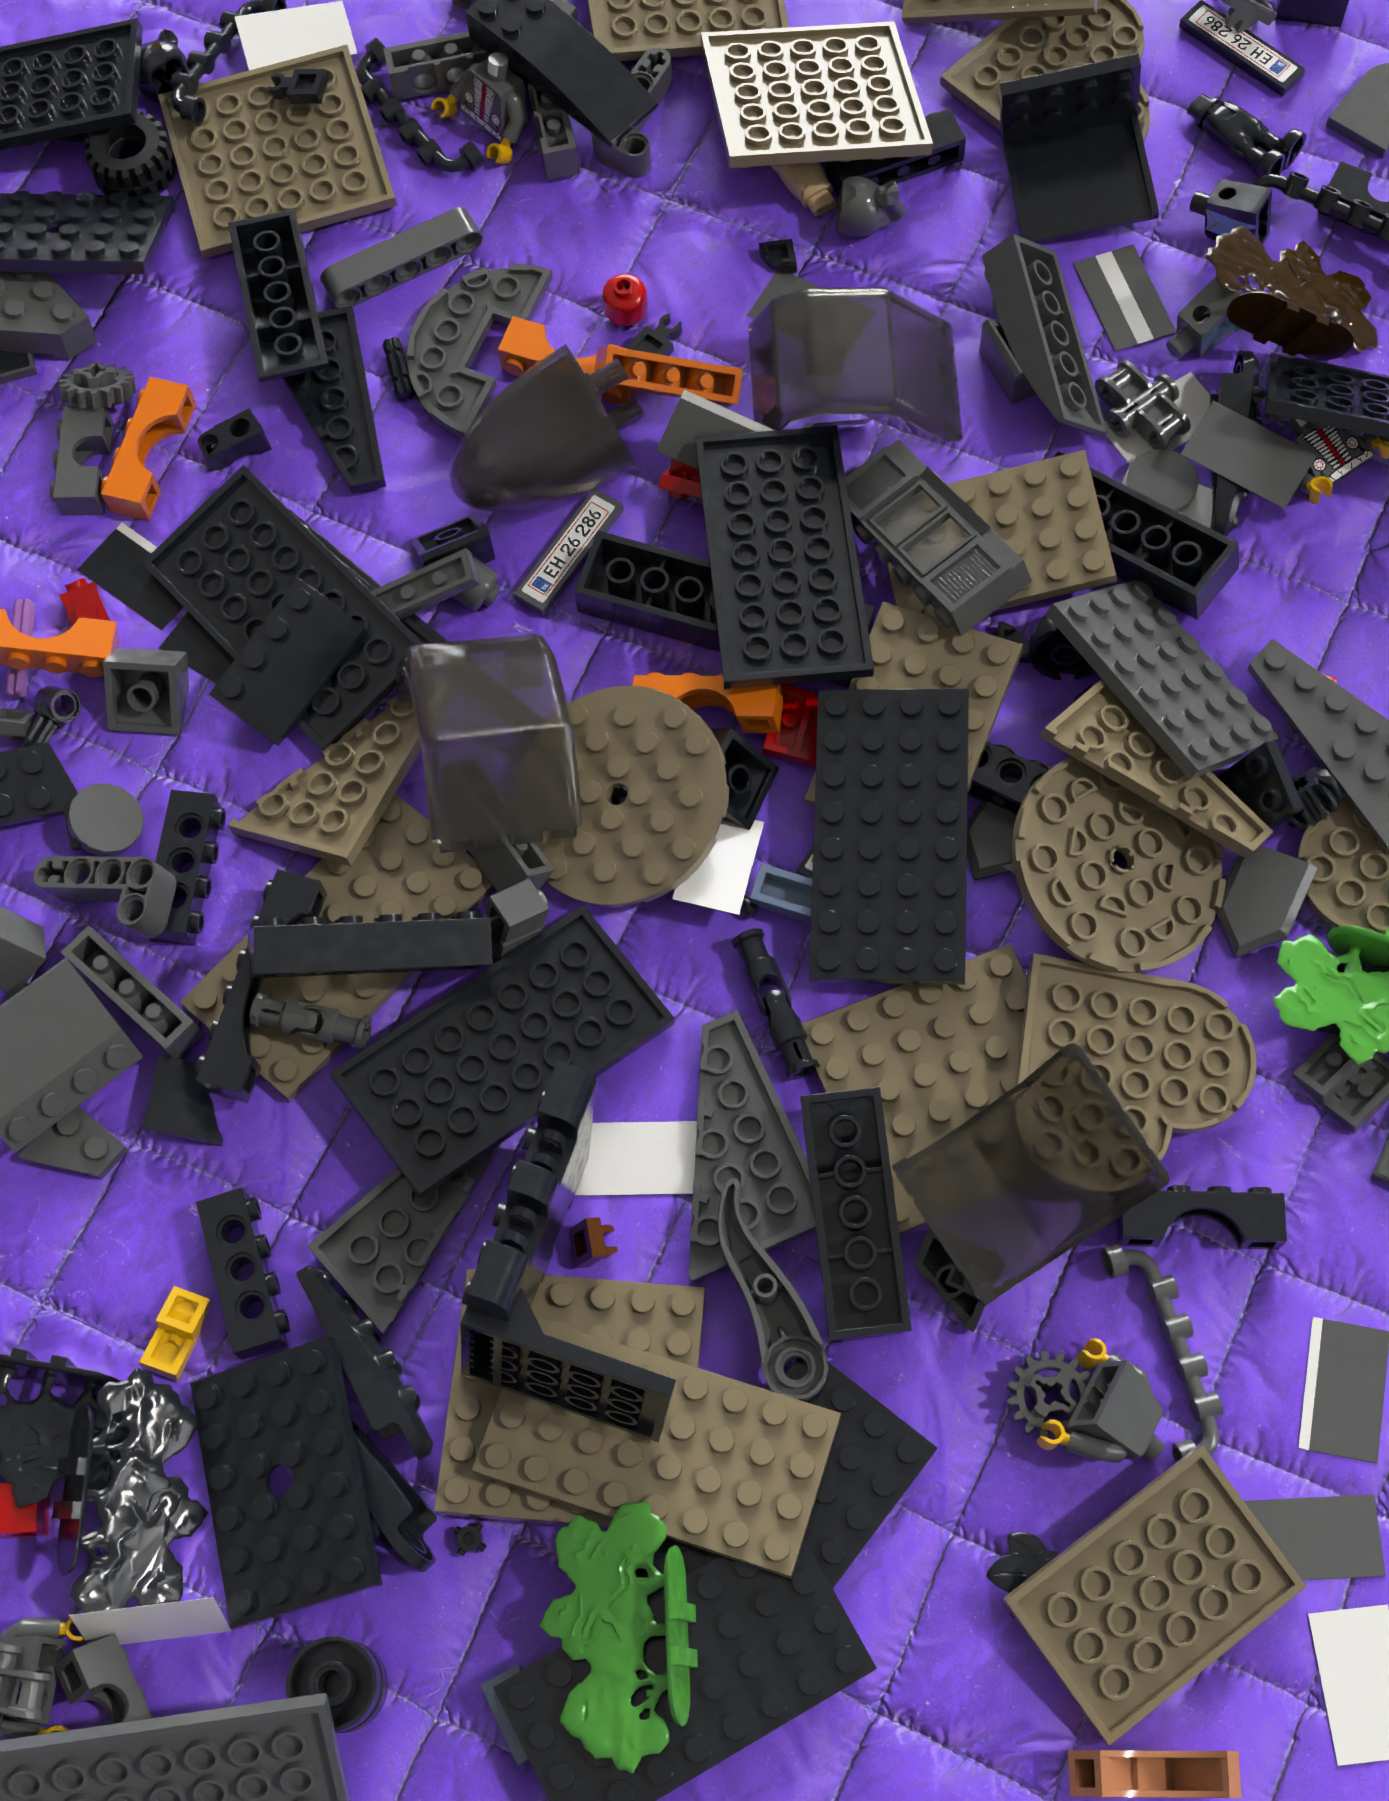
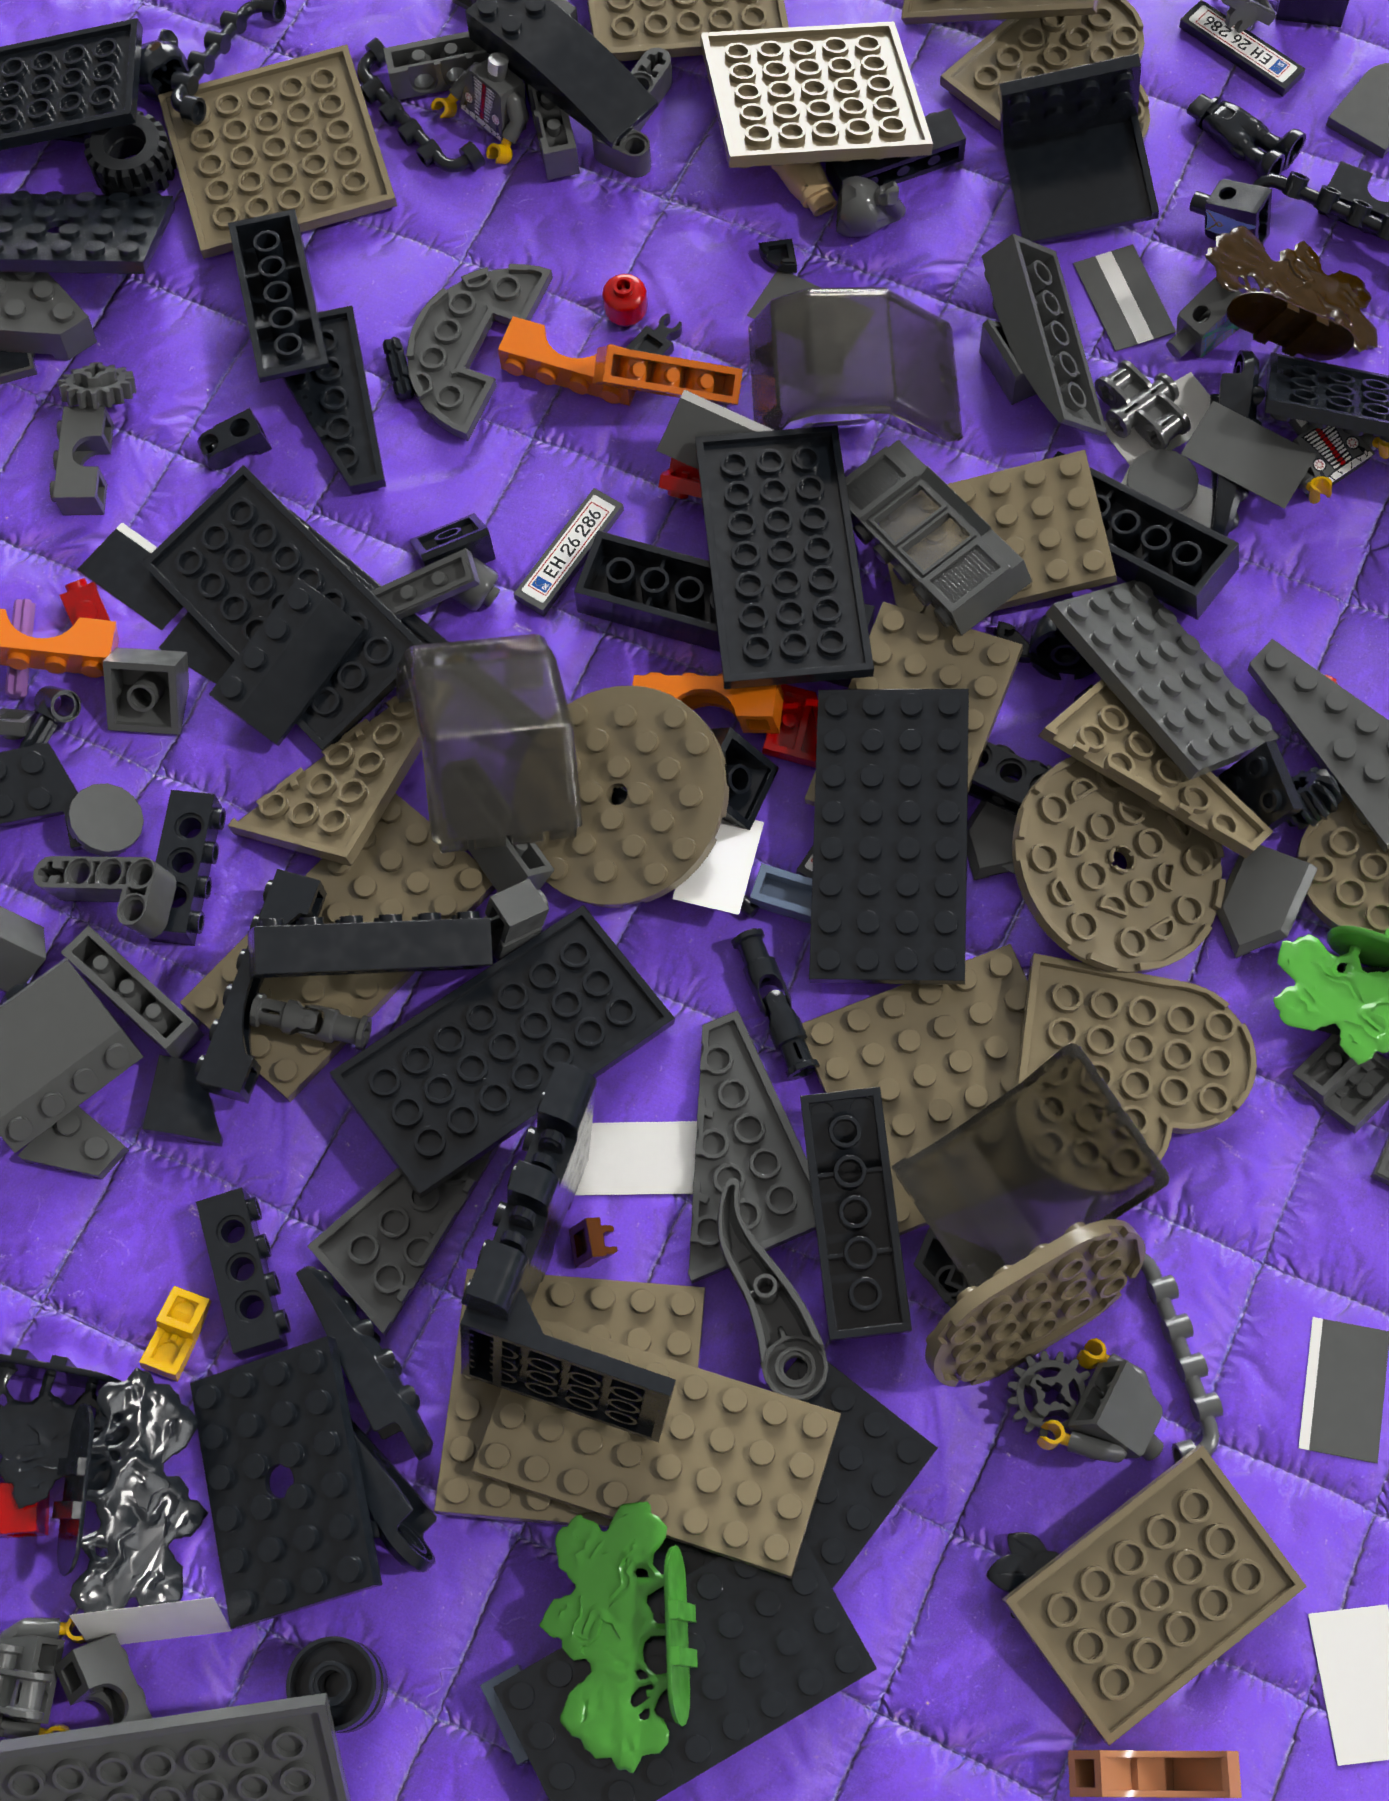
orange arch [101,377,197,521] -> none
white sticker [235,1,357,70] -> none
black plate [267,69,329,104] -> none
dark grey beam [320,207,483,308] -> none
clear smoke windscreen [450,344,645,512] -> none
black piece [453,1522,487,1557] -> none
black arch [1116,1184,1287,1250] -> none
dark grey sticker [1244,1494,1386,1580] -> none
none -> dark tan plate [925,1219,1146,1387]

